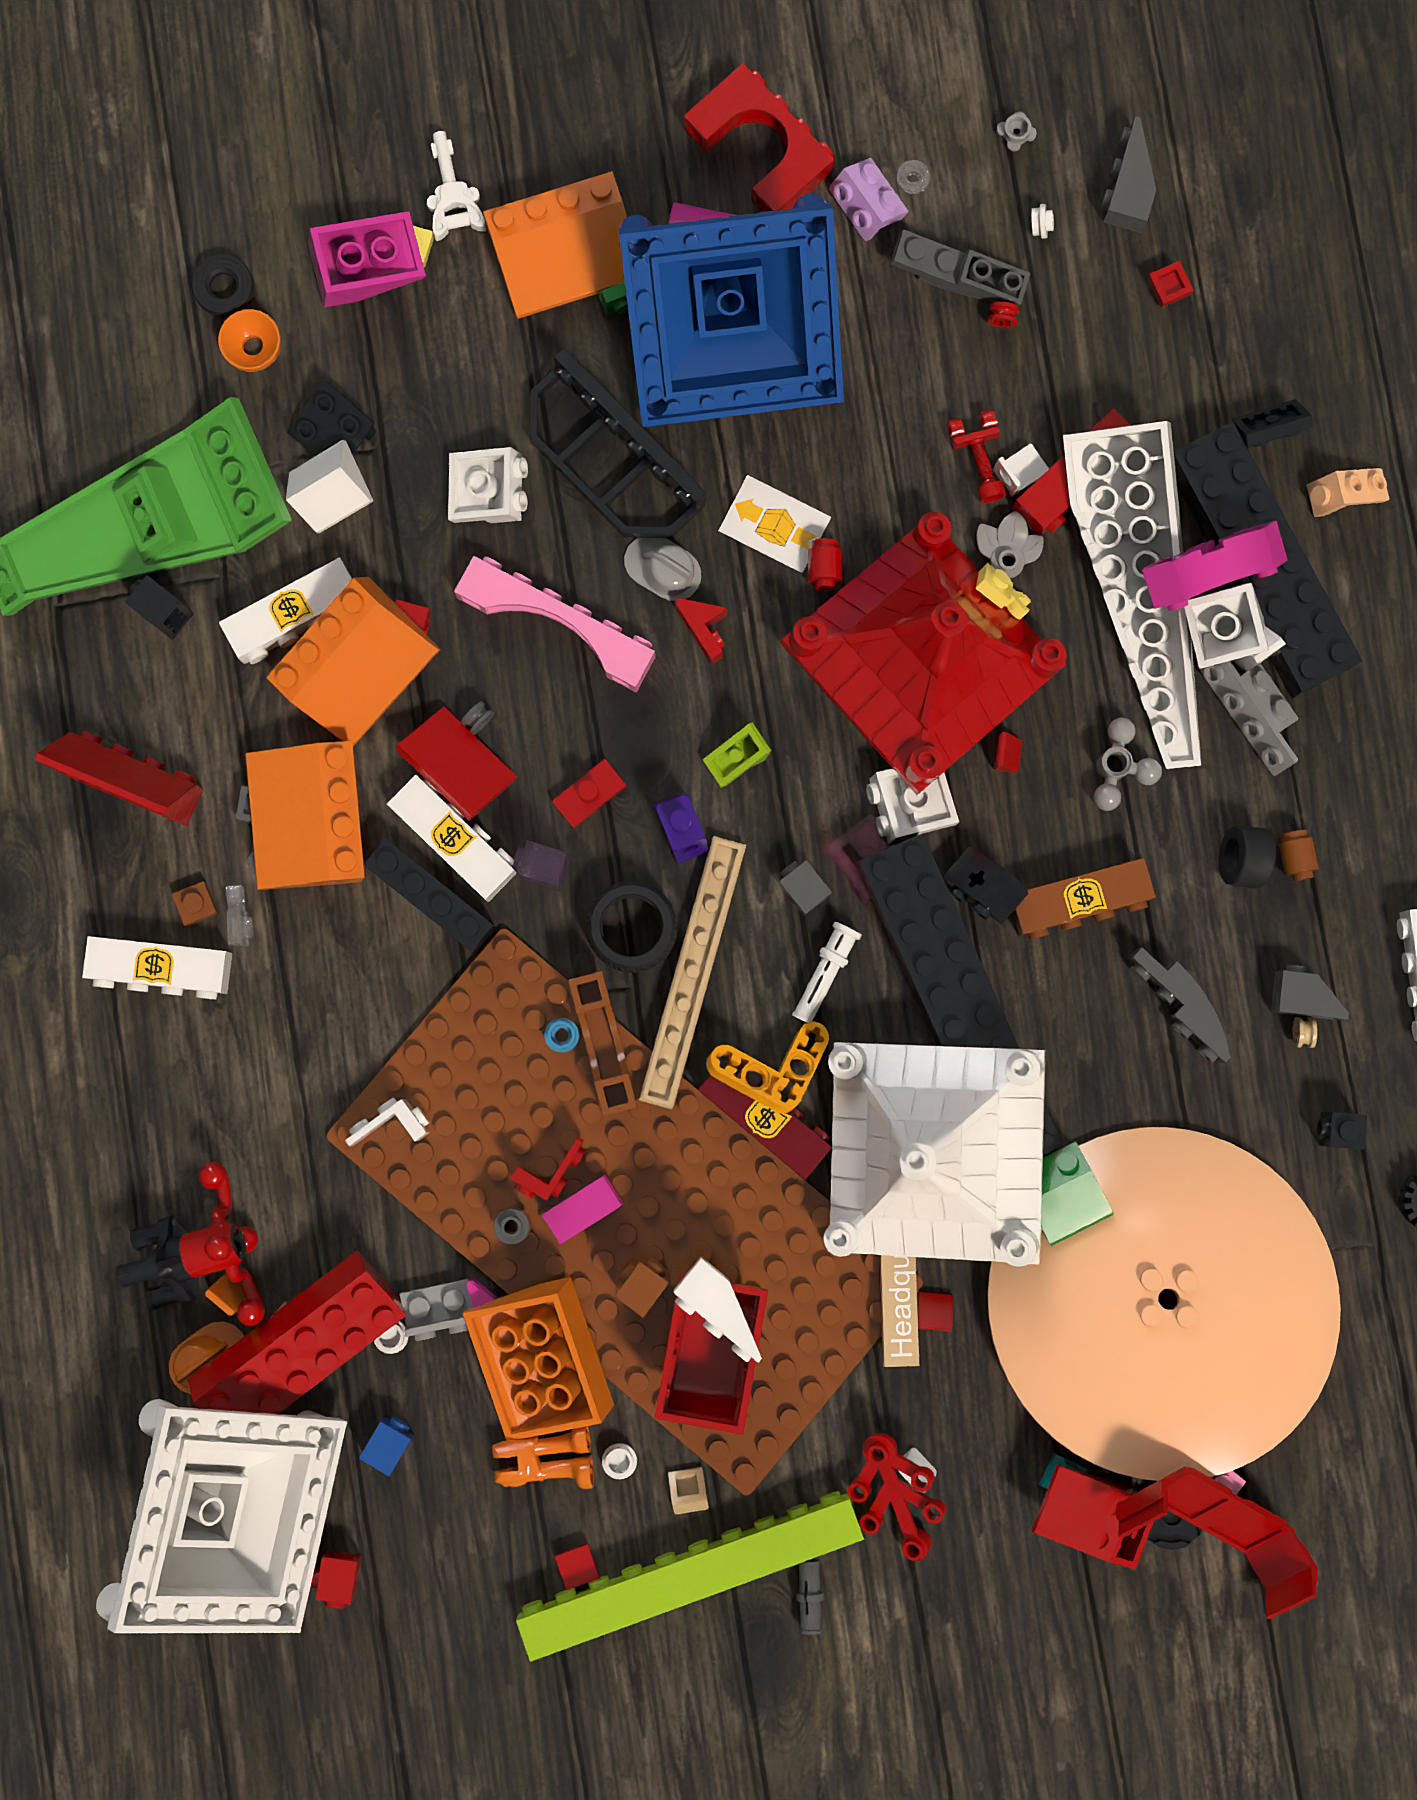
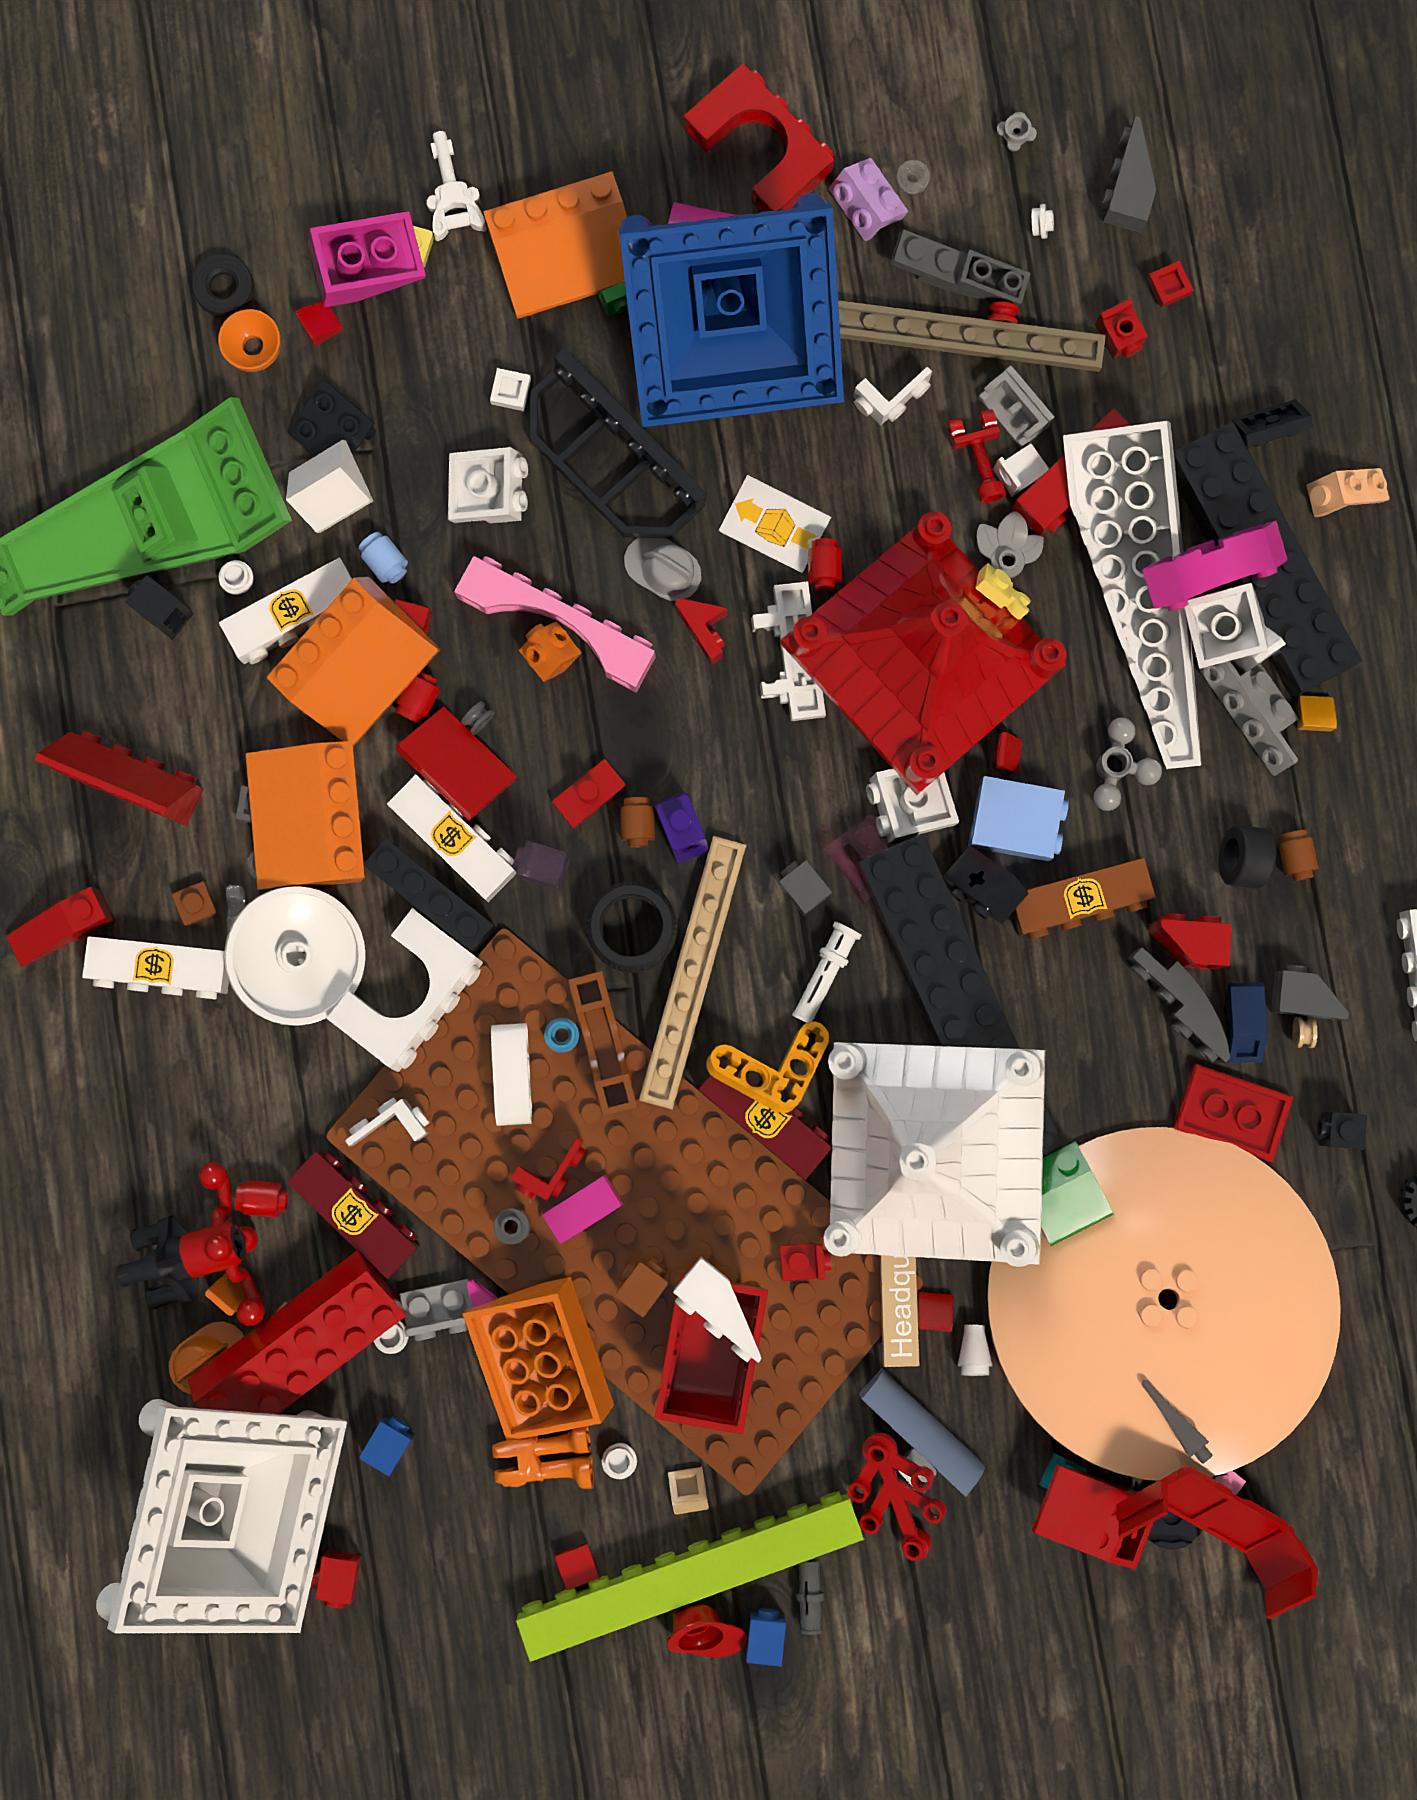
lime slope [703,722,771,788] -> none
none -> red slope [6,887,116,967]
none -> white plate [219,560,254,595]
none -> white dish [224,887,365,1025]
none -> red brick [235,1180,289,1218]
none -> dark red brick [287,1151,420,1279]
none -> red slope [295,302,344,347]
none -> white arch [327,908,483,1072]
none -> light blue brick [358,532,408,583]
none -> red brick [395,672,441,724]
none -> white plate [490,368,531,411]
none -> white beam [491,1023,532,1126]
none -> orange brick [519,621,582,682]
none -> dark orange brick [620,797,655,848]
none -> red piece [666,1604,748,1658]
none -> blue brick [746,1608,786,1667]
none -> white hinge [751,582,826,721]
none -> red bracket [779,1242,831,1281]
none -> dark tan plate [838,300,1106,372]
none -> white bracket [853,367,932,425]
none -> sand blue brick [859,1368,985,1497]
none -> white cone [958,1325,992,1376]
none -> light blue brick [968,776,1069,862]
none -> light grey hinge [979,366,1054,449]
none -> red brick [1095,299,1148,359]
none -> dark grey piece [1142,1380,1213,1464]
none -> red slope [1148,914,1232,970]
none -> red tile [1172,1064,1294,1162]
none -> dark blue slope [1224,982,1268,1063]
none -> light orange slope [1297,696,1337,732]

